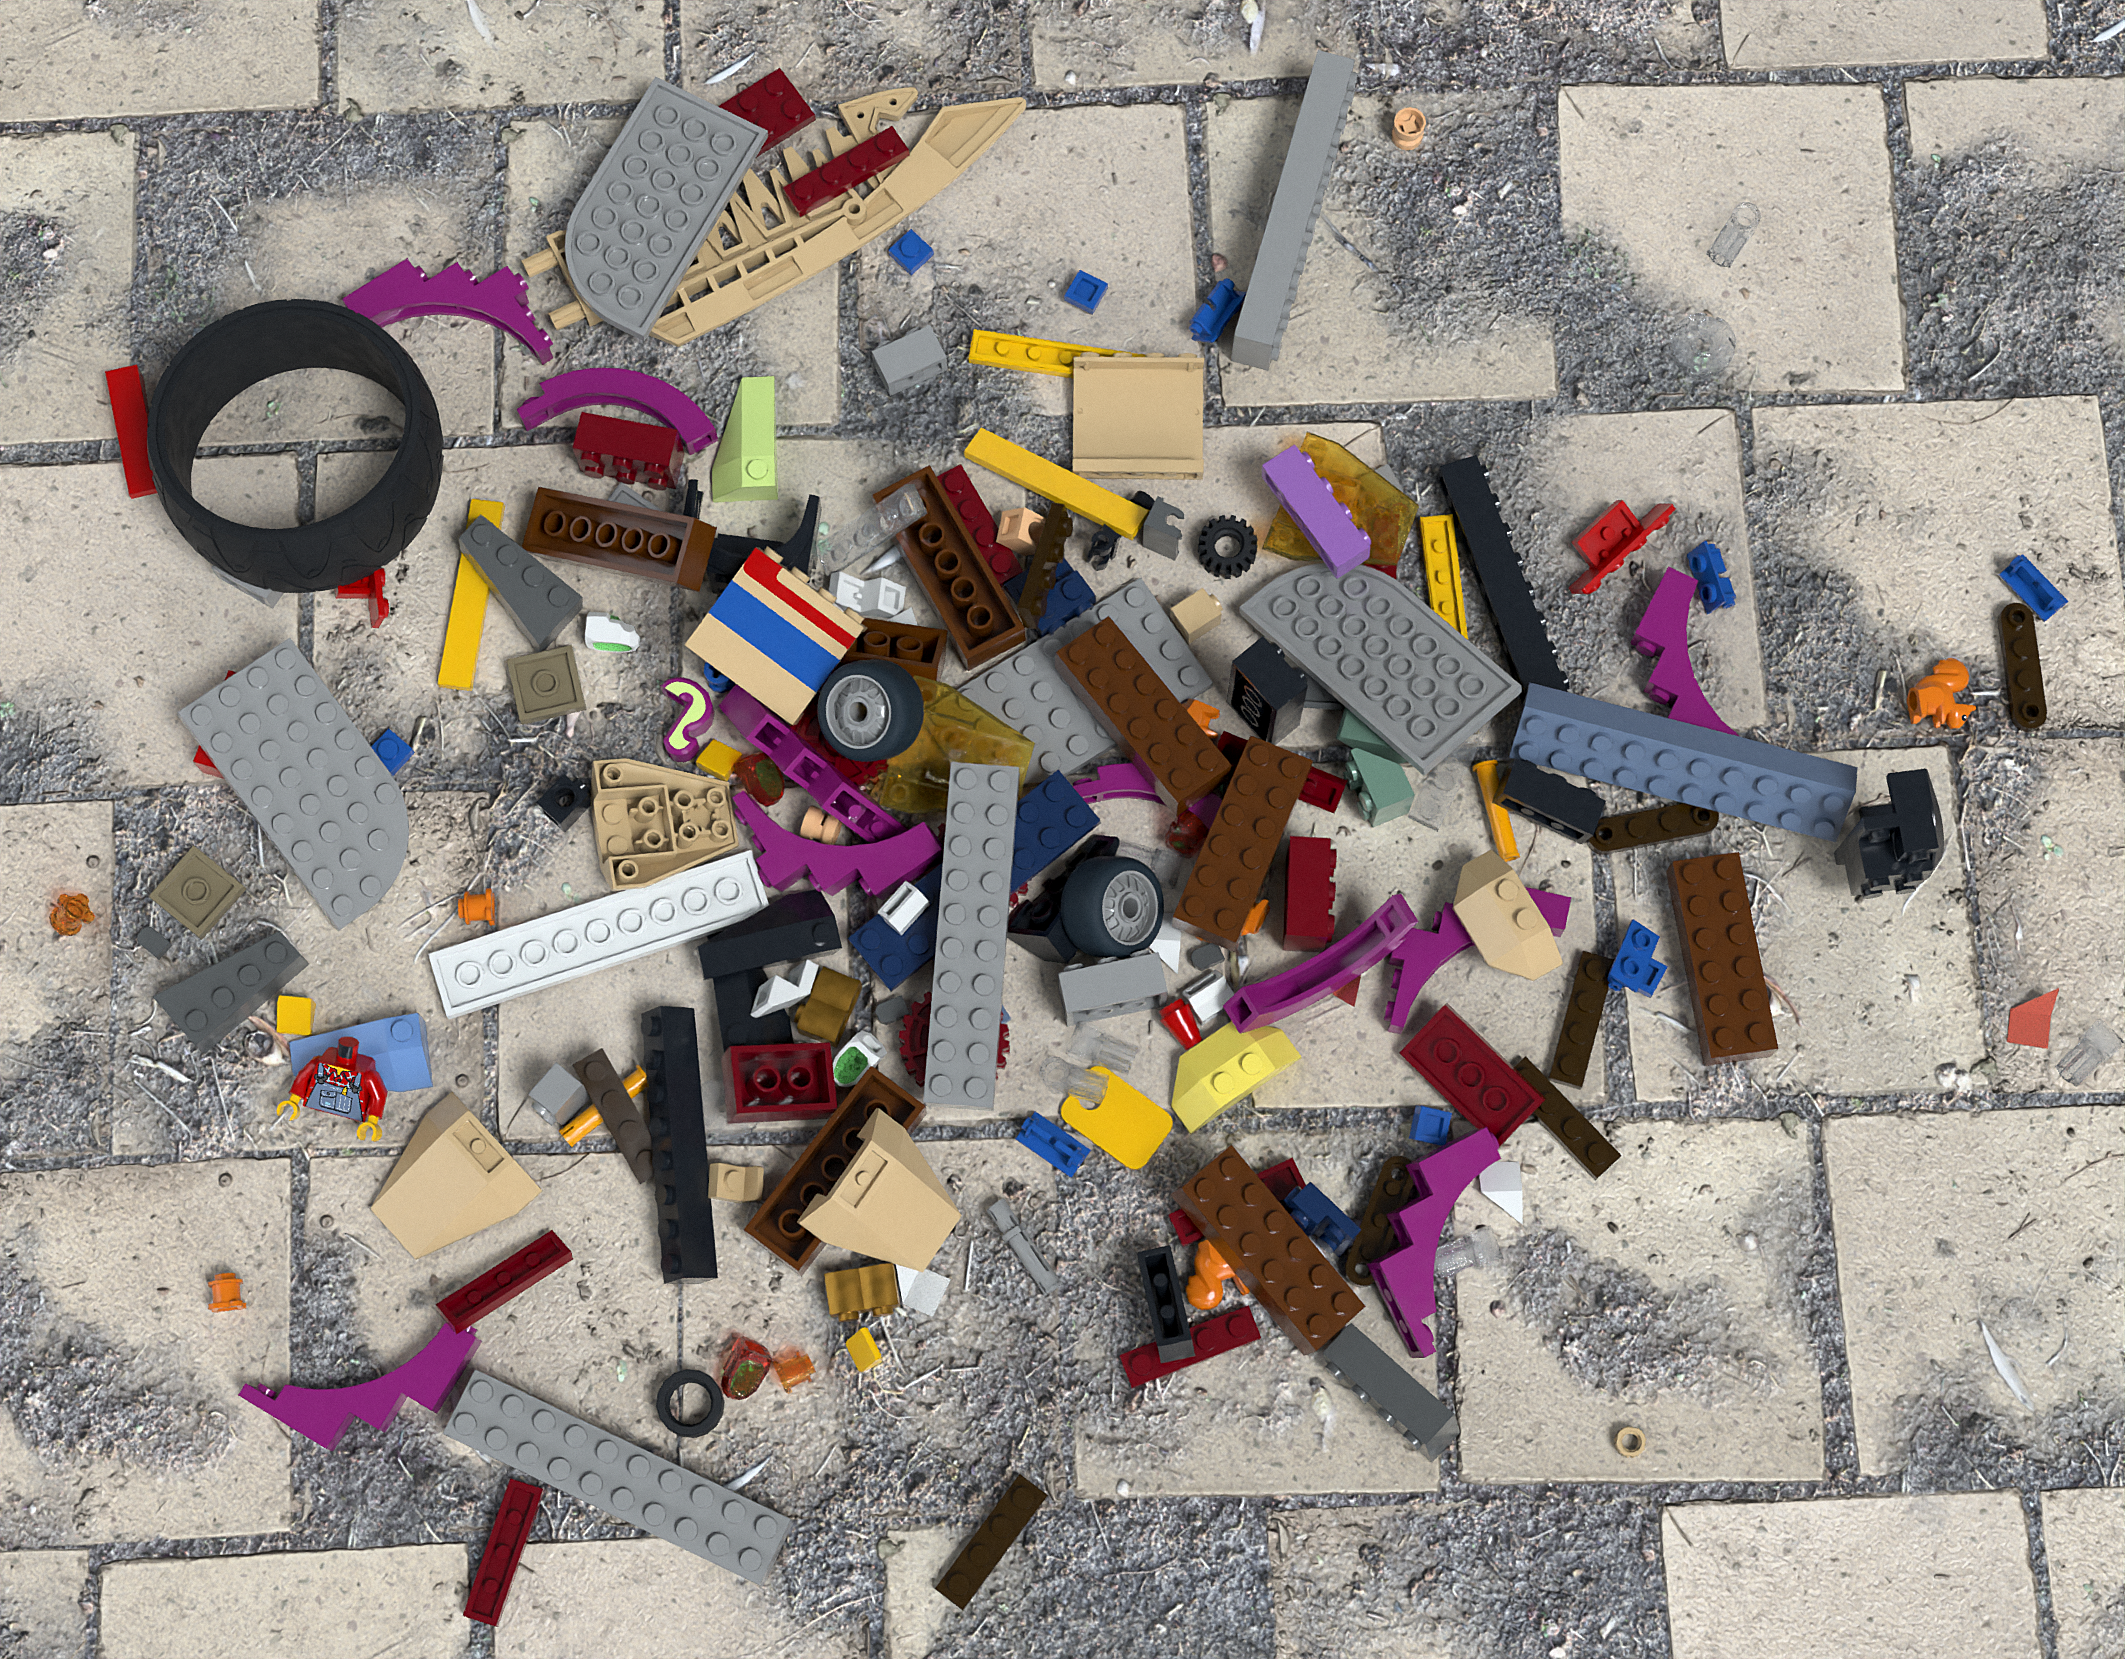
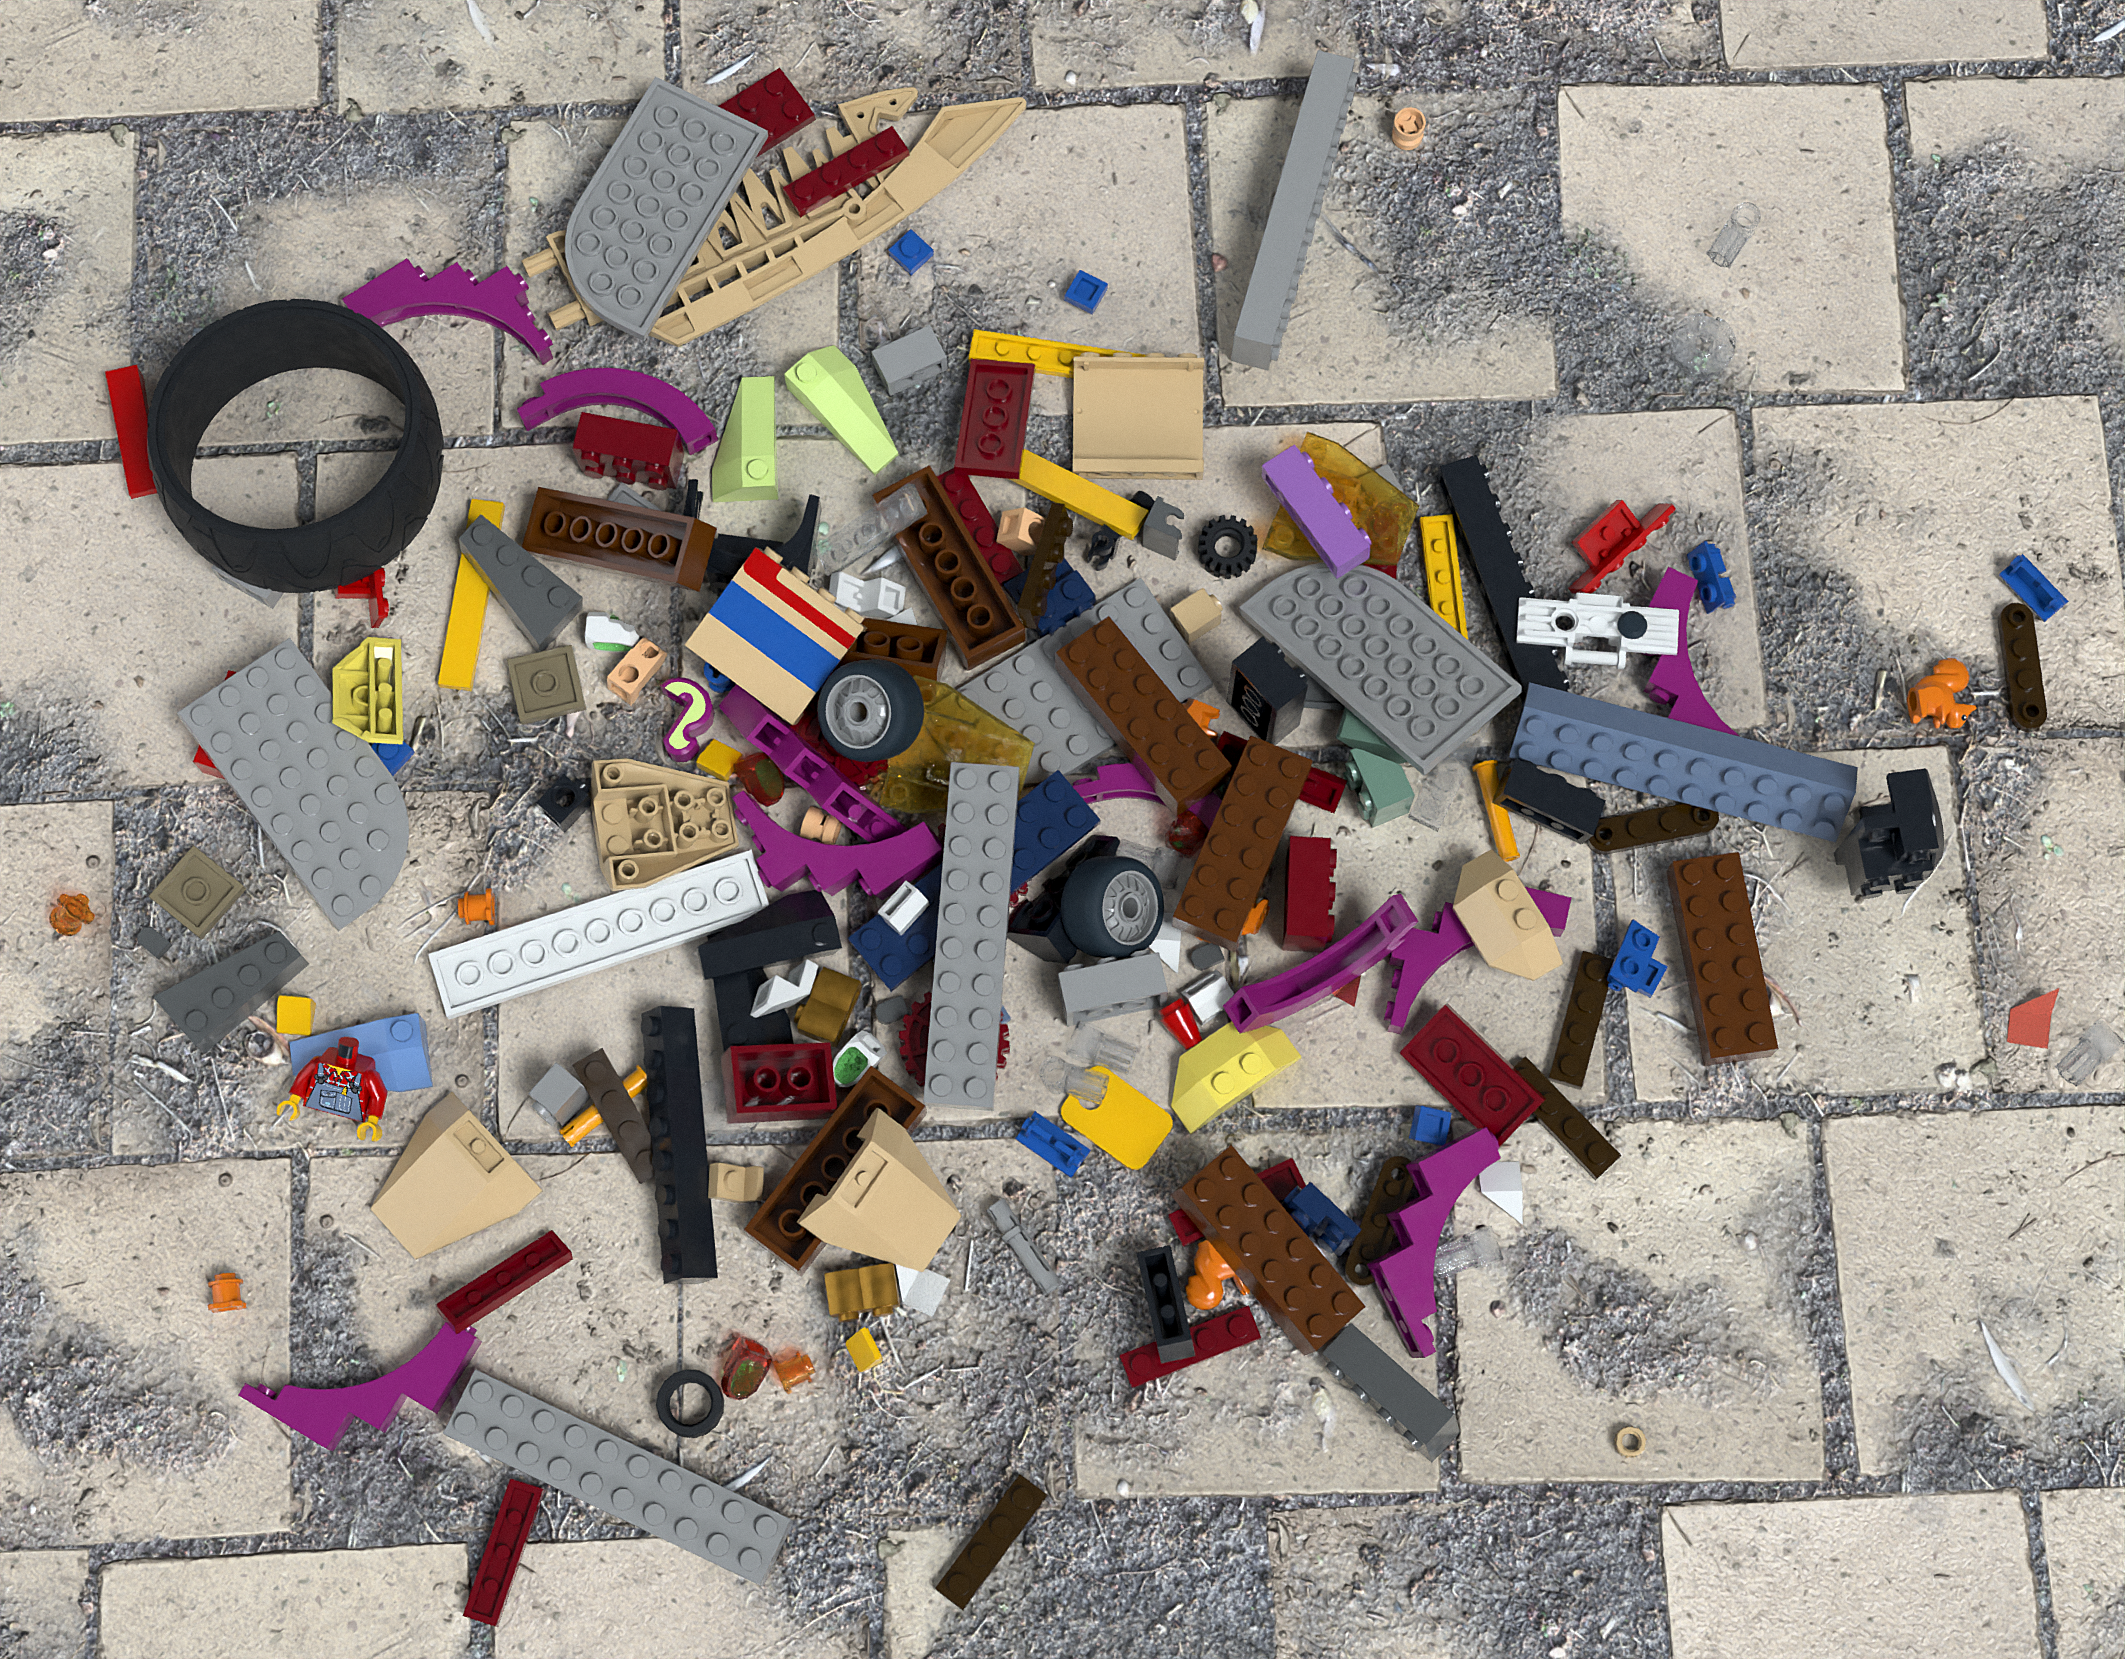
blue hinge [1189,278,1247,343] -> none
none -> light yellow wedge [332,637,403,744]
none -> light nougat leg [607,637,667,706]
none -> yellowish green wedge [784,345,899,476]
none -> dark red plate [954,358,1036,480]
none -> white piece [1516,593,1679,670]

